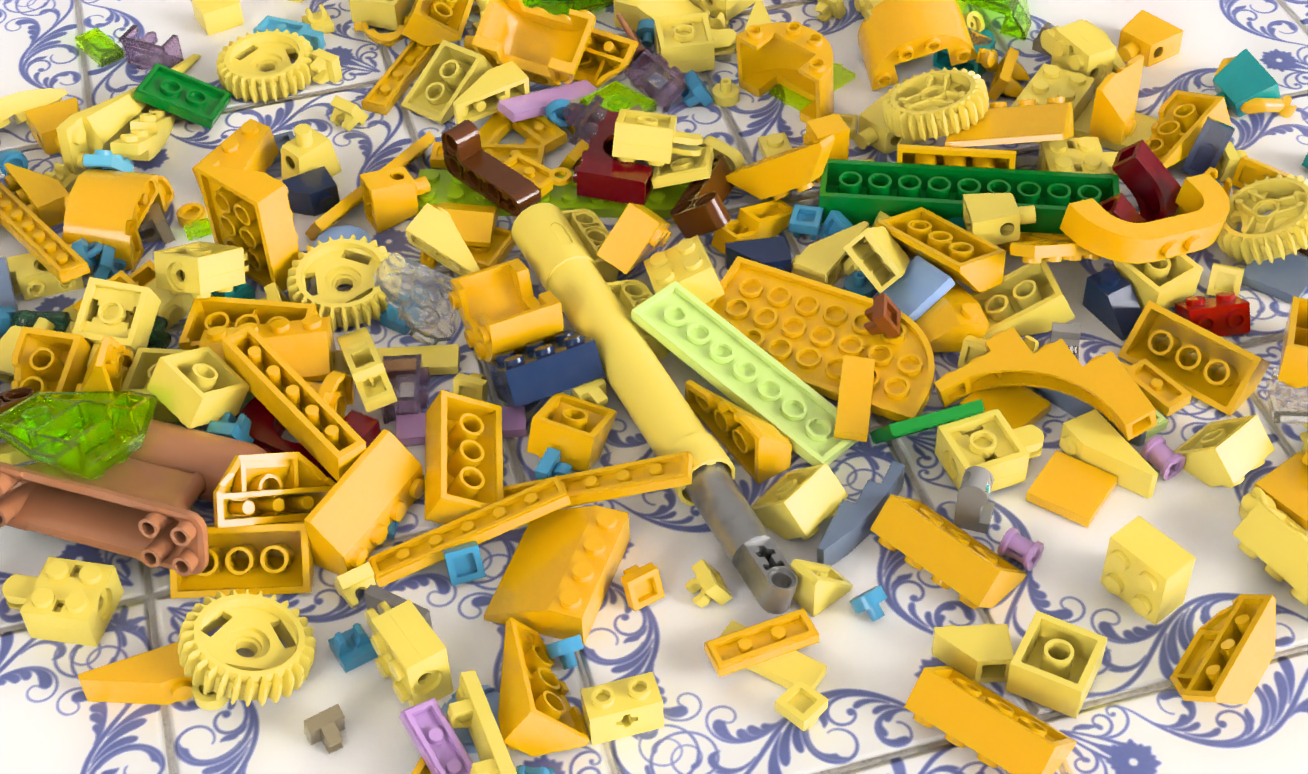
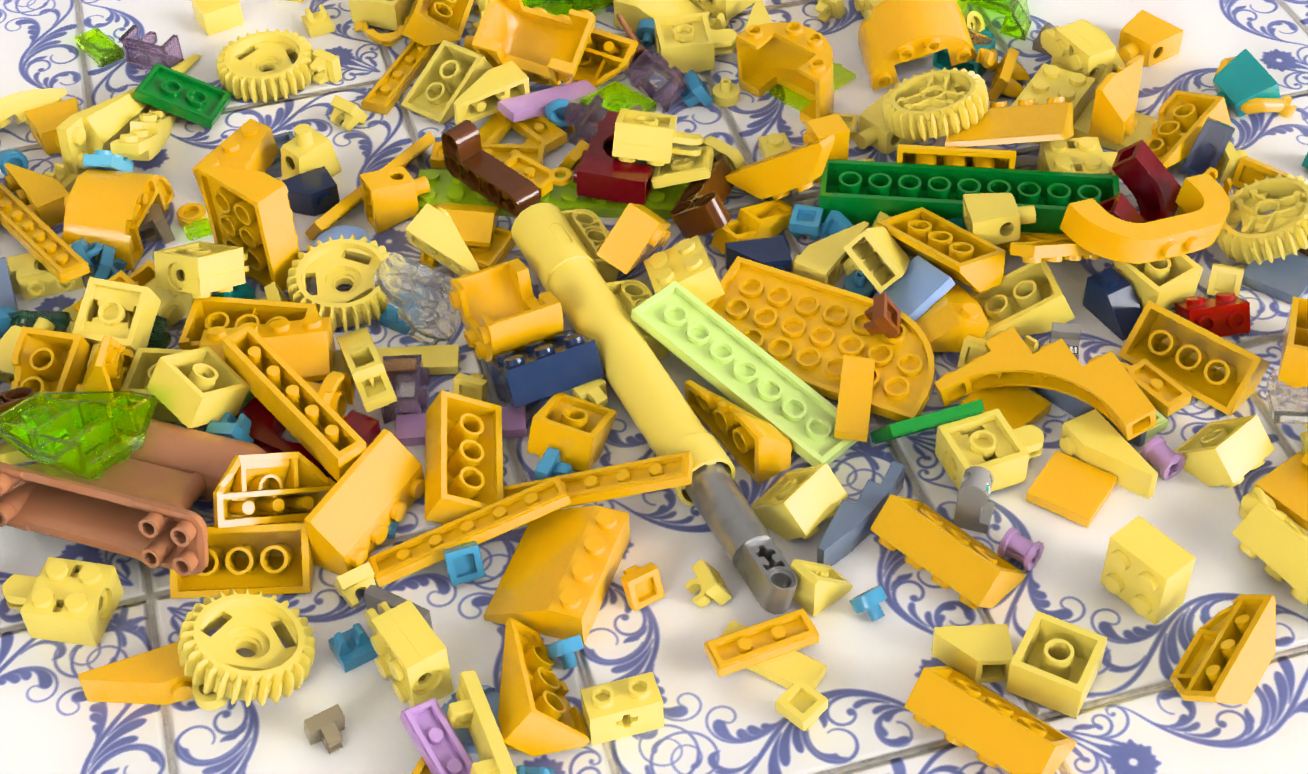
medium azure hinge [253,15,326,50] -> none

